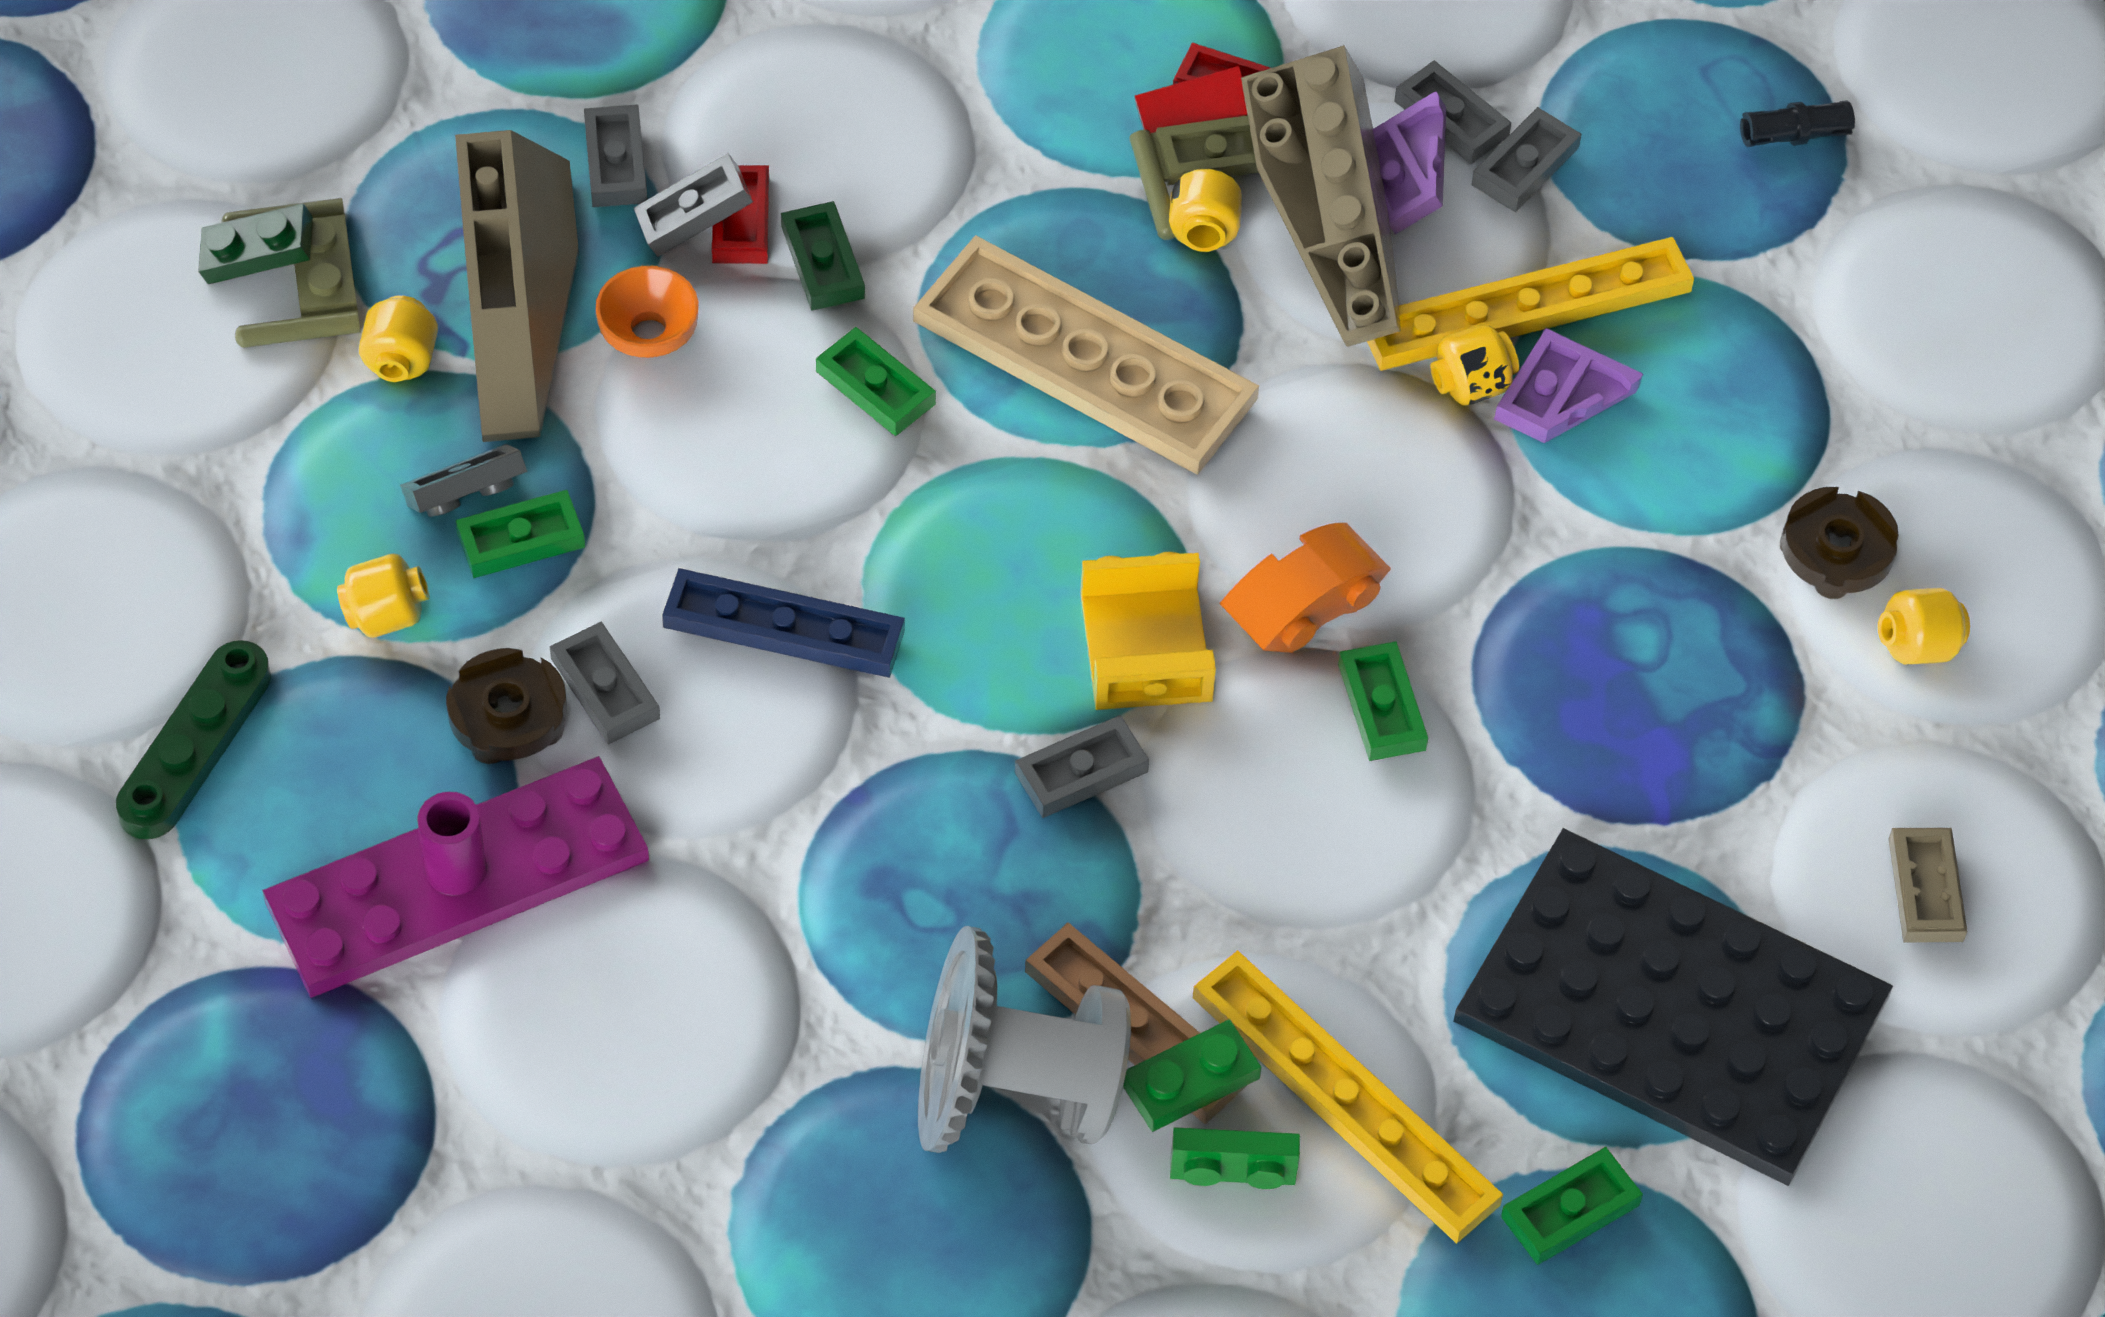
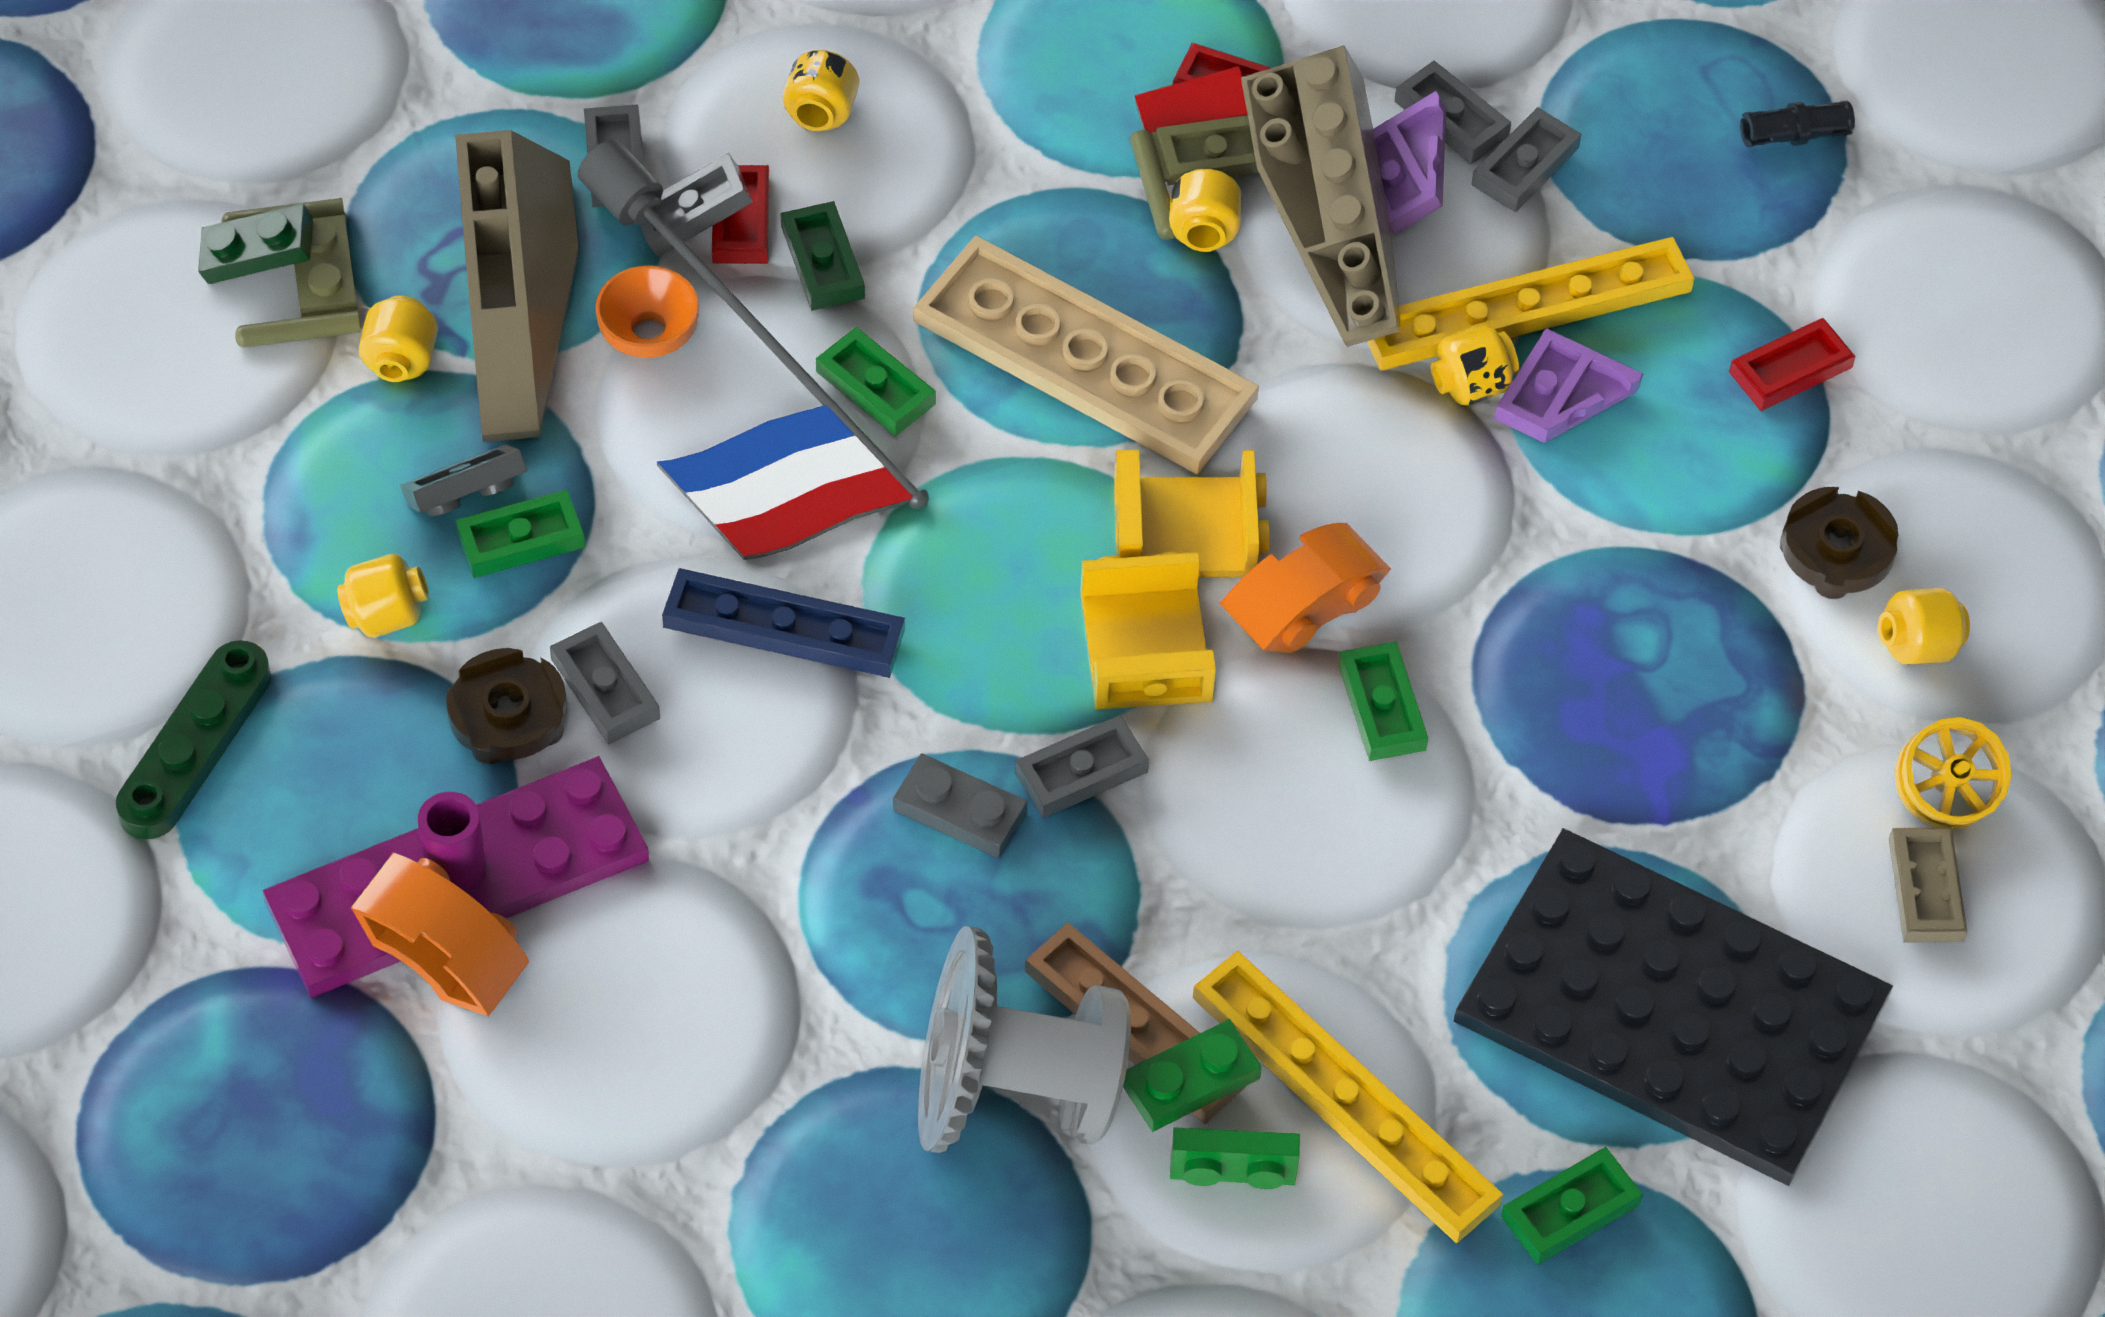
none -> orange brick [351,853,530,1017]
none -> flag [578,139,929,560]
none -> yellow head [782,50,860,131]
none -> dark grey plate [893,753,1027,858]
none -> yellow panel [1114,450,1269,578]
none -> red tile [1729,318,1856,411]
none -> yellow wheel [1894,717,2012,829]

